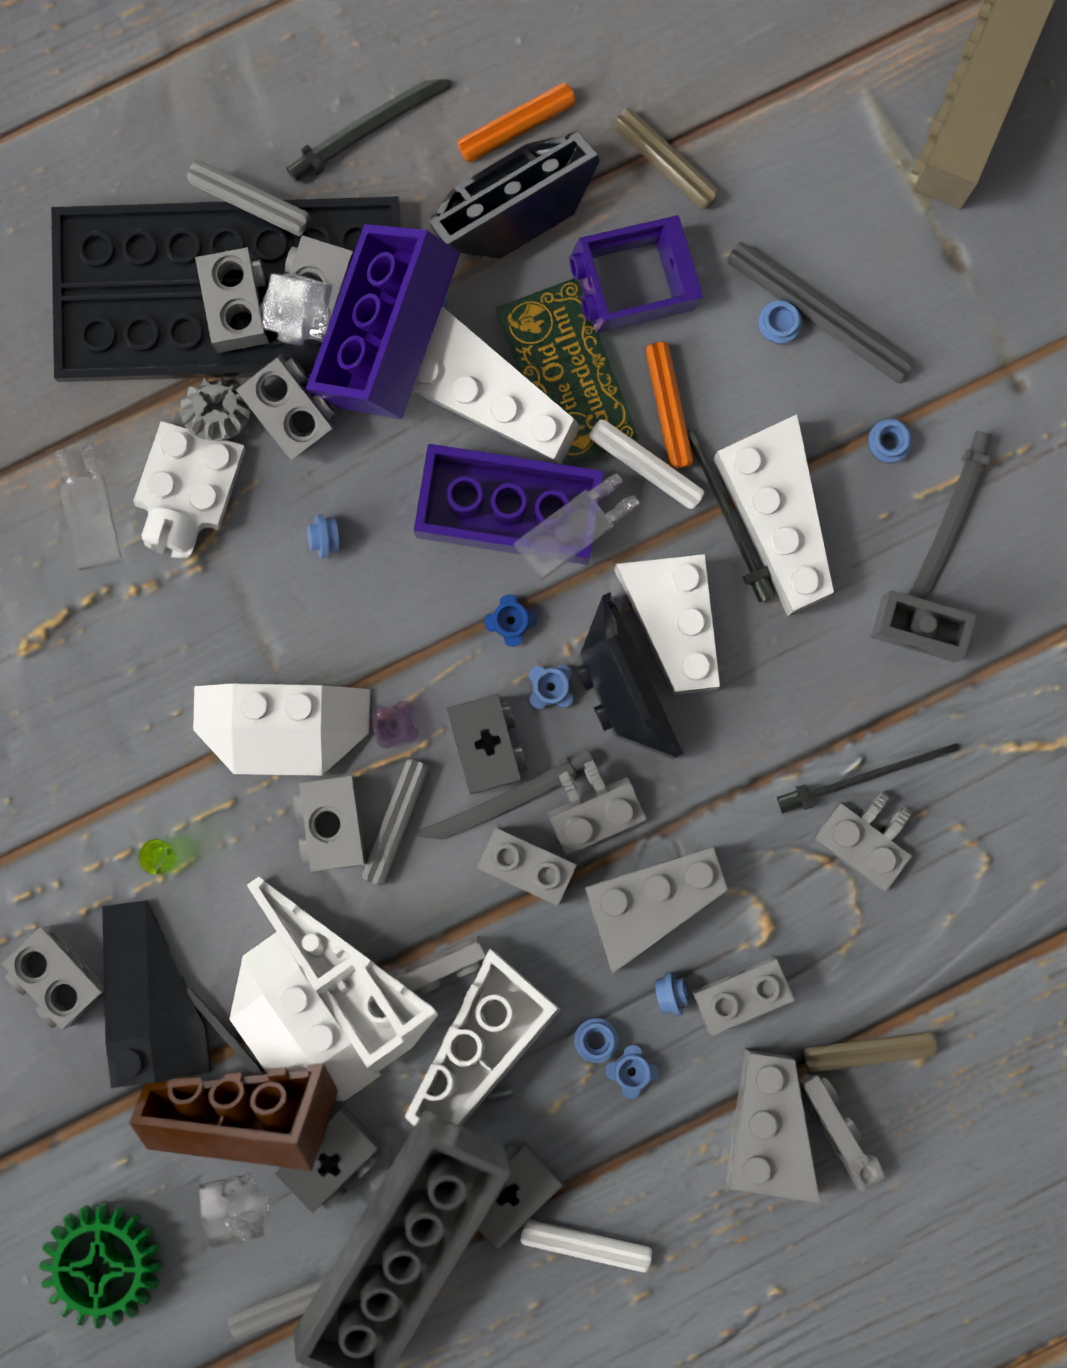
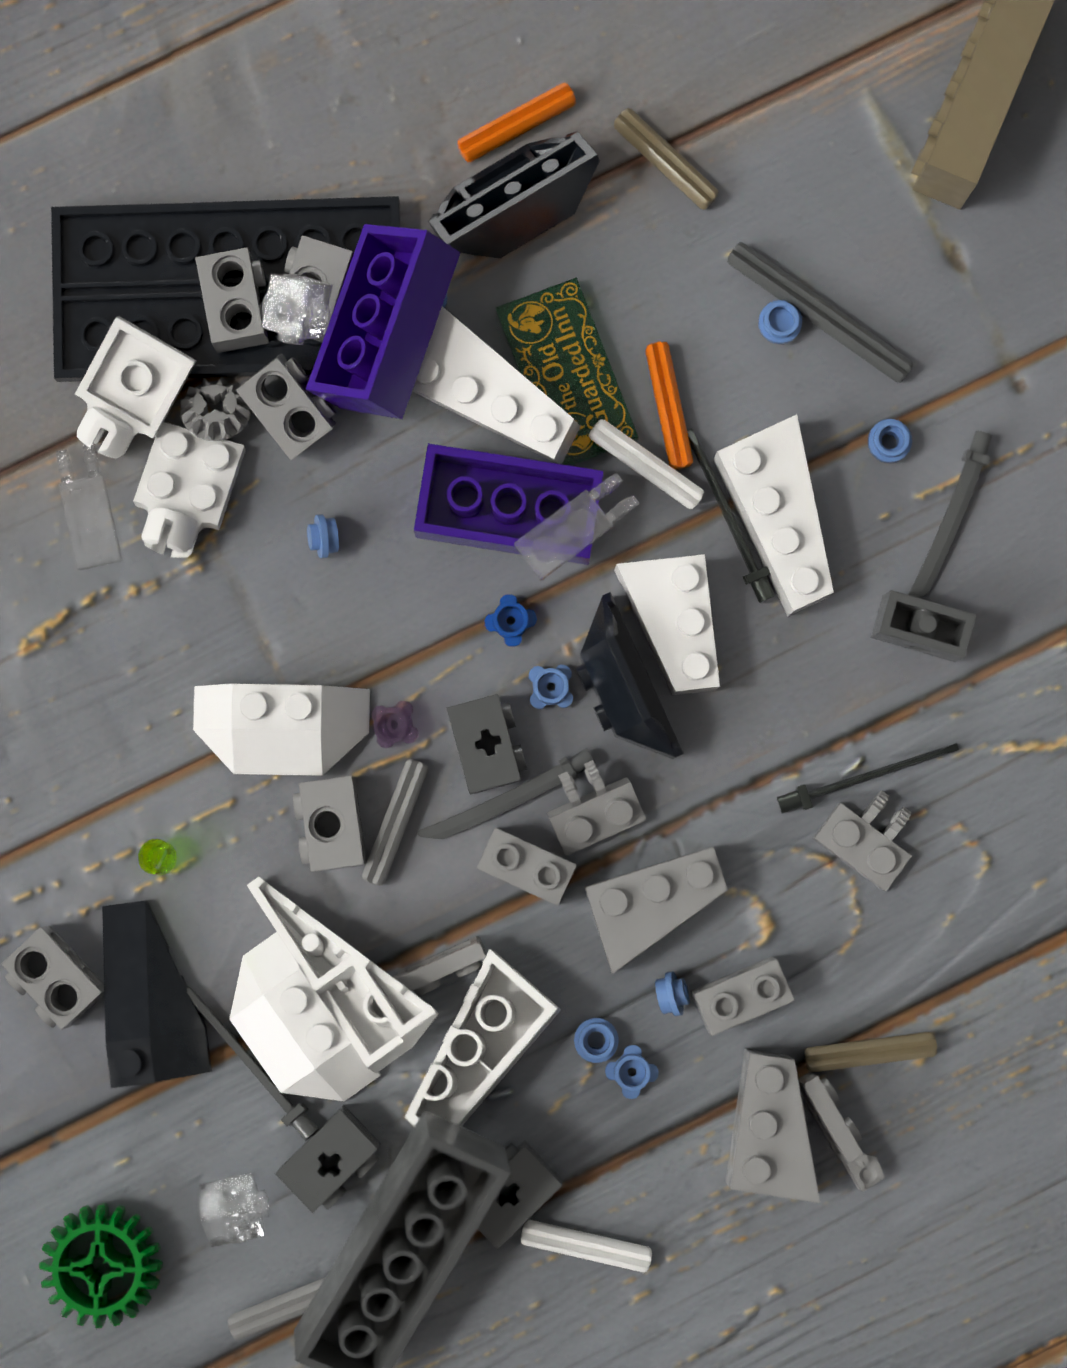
reddish brown wedge [129,1063,338,1171] -> none
light grey axle [187,160,310,236] -> none
pearl dark grey sword [286,79,451,182] -> none
dark purple window [569,215,703,334] -> none
none -> white plate [75,316,197,459]

